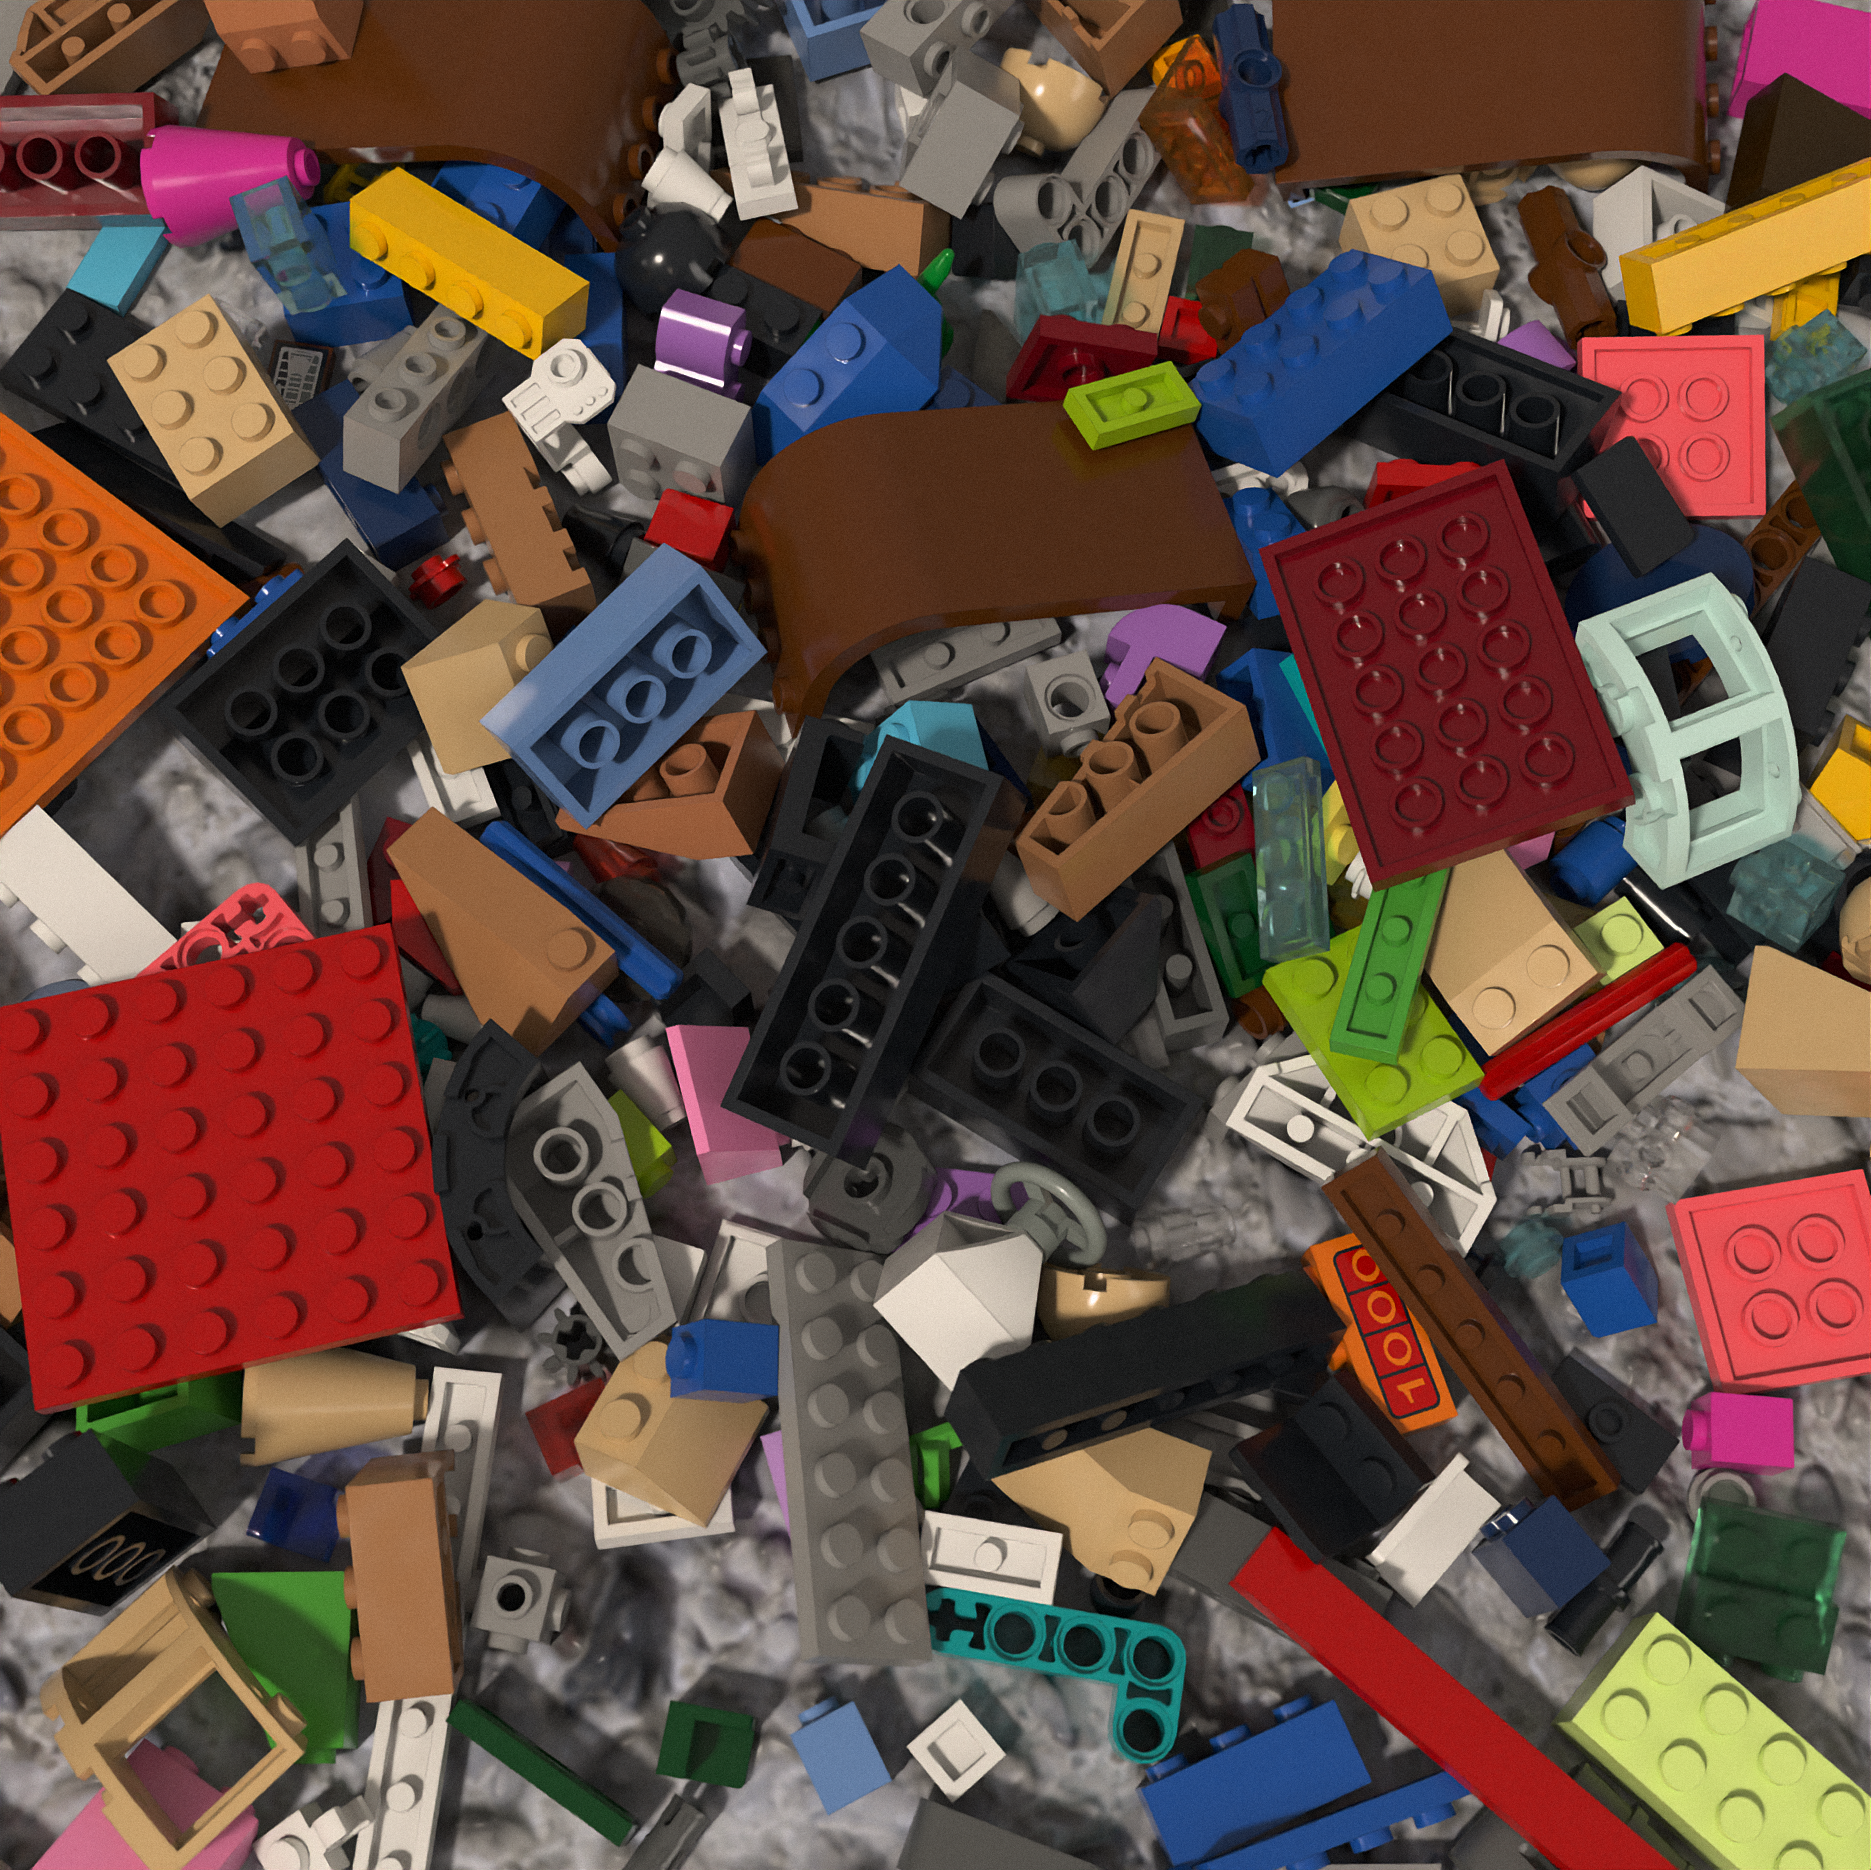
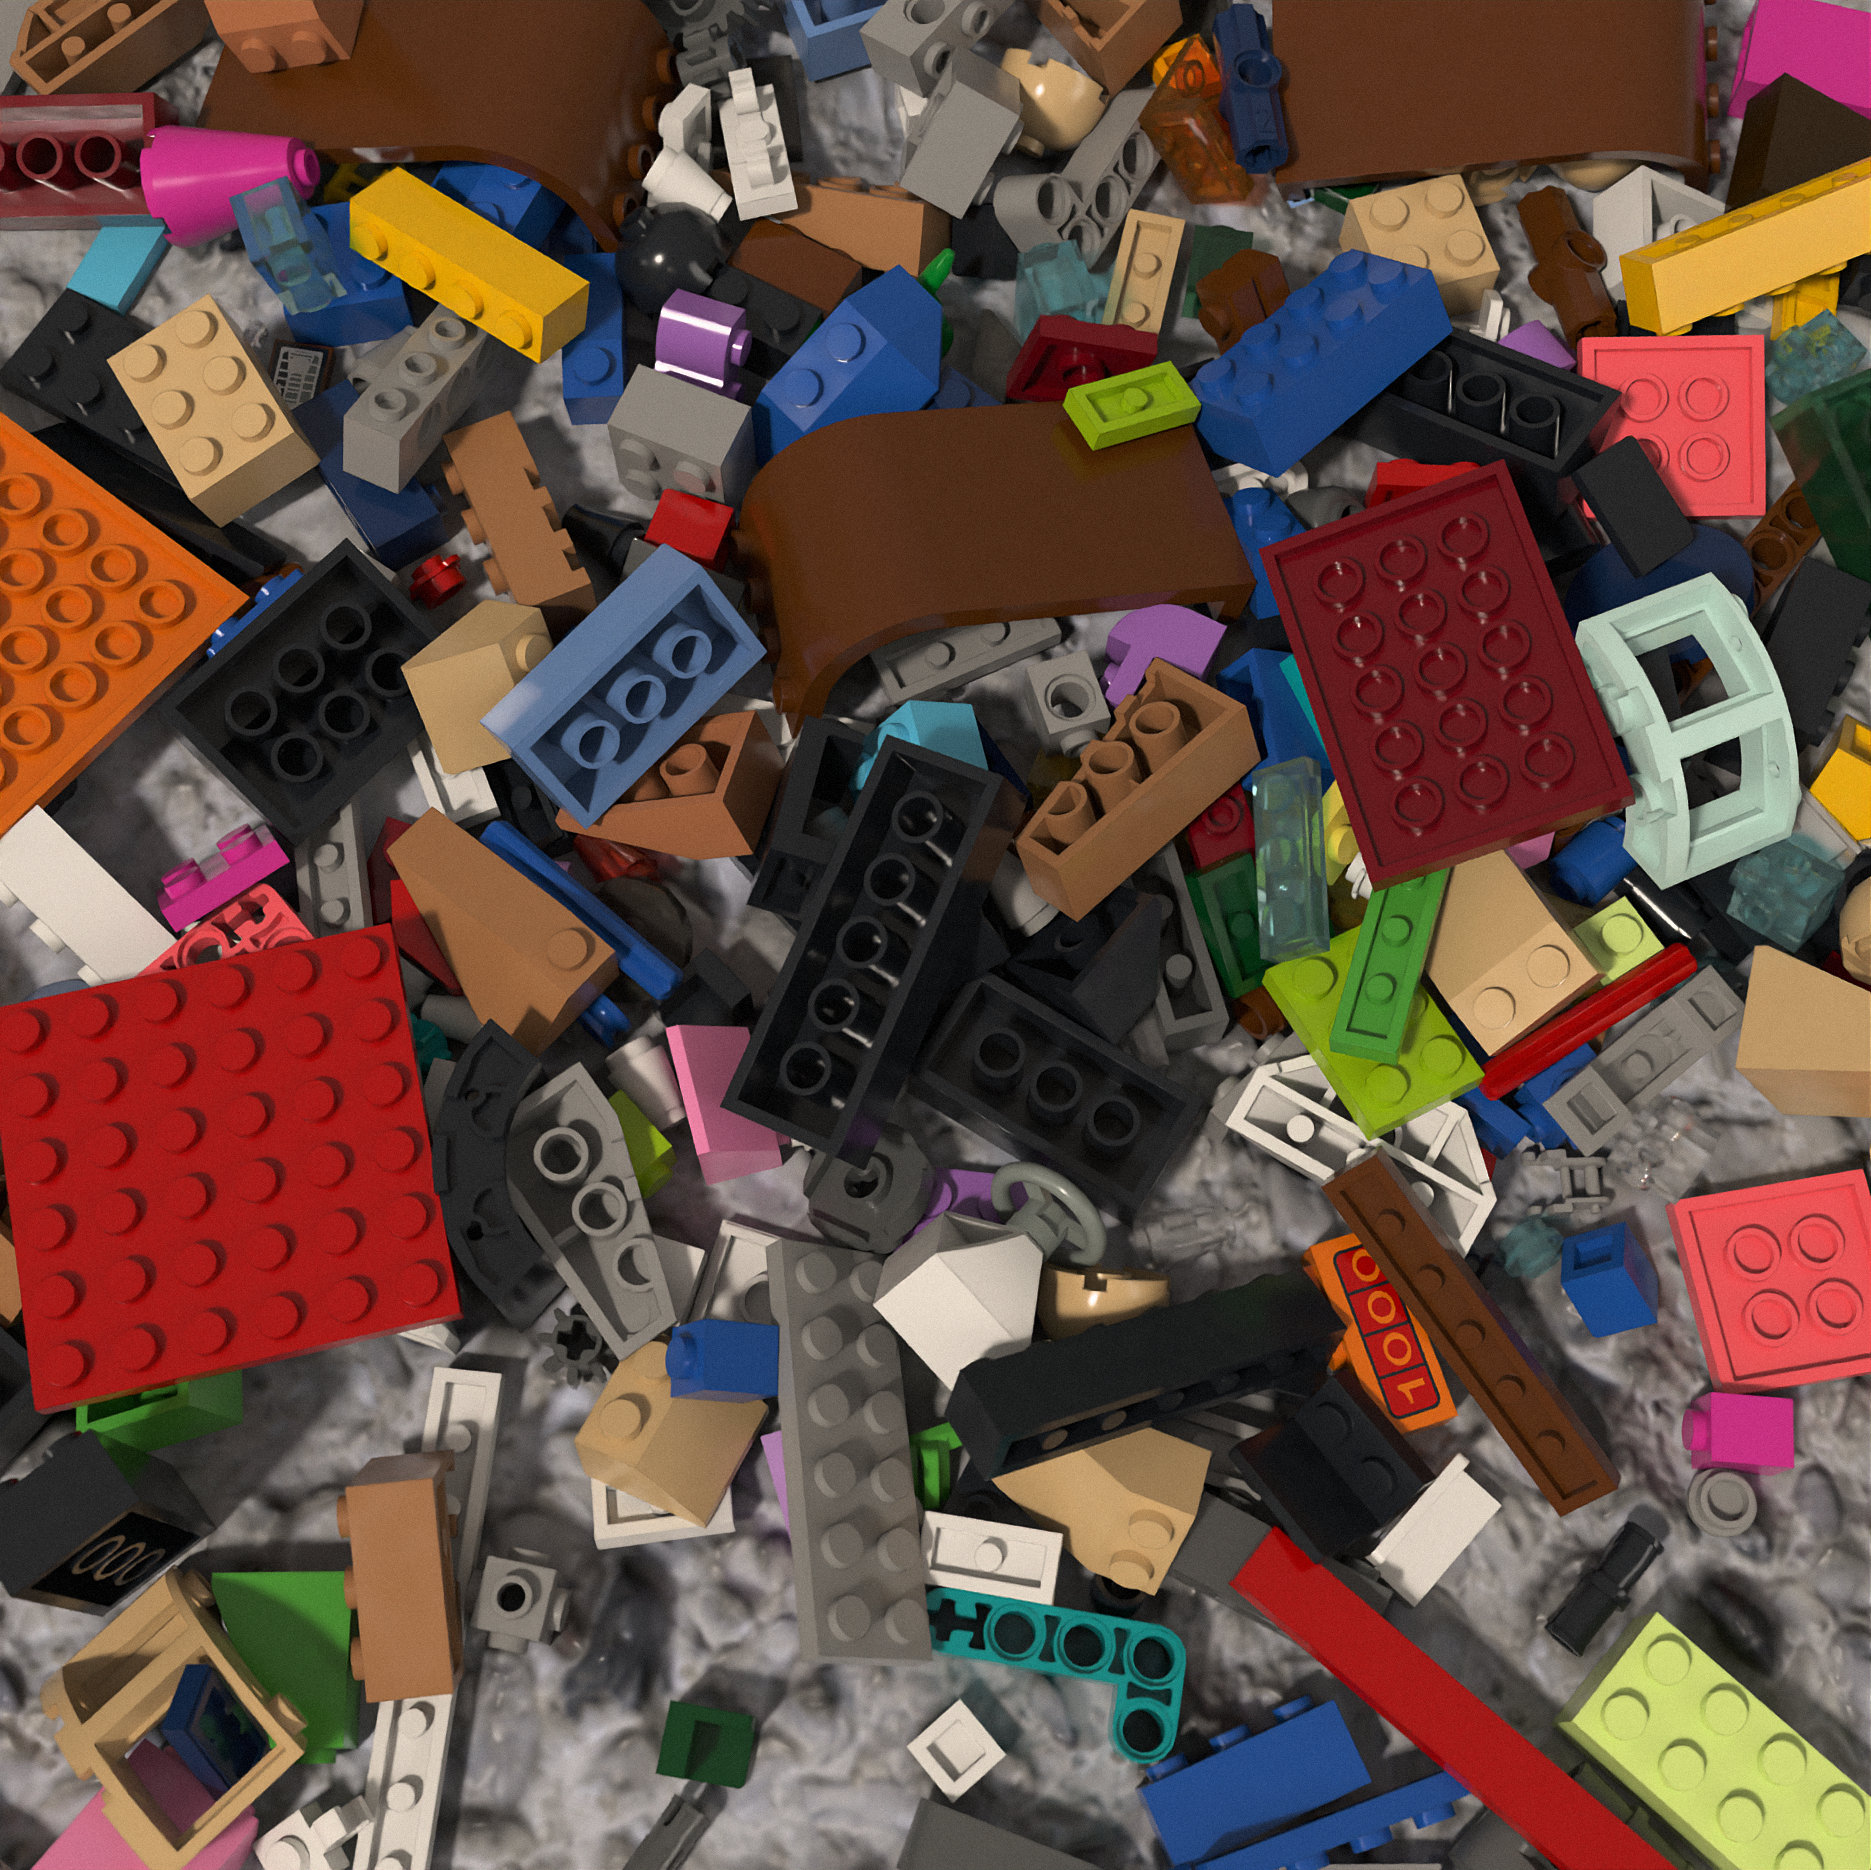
tan cone [240,1347,429,1467] -> none
clear blue panel [246,1467,346,1563] -> none
dark green tile [445,1698,640,1847] -> none
white piece [502,338,616,497] -> none
clear red panel [525,1378,606,1484] -> none
medium blue brick [790,1696,892,1815] -> none
red plate [1156,295,1218,365] -> none
dark blue brick [1471,1495,1612,1618] -> none
black plate [1550,1355,1680,1496] -> none
clear green plate [1673,1496,1847,1683] -> none
none -> dark pink plate [155,823,290,933]
none -> dark blue plate [160,1664,266,1802]

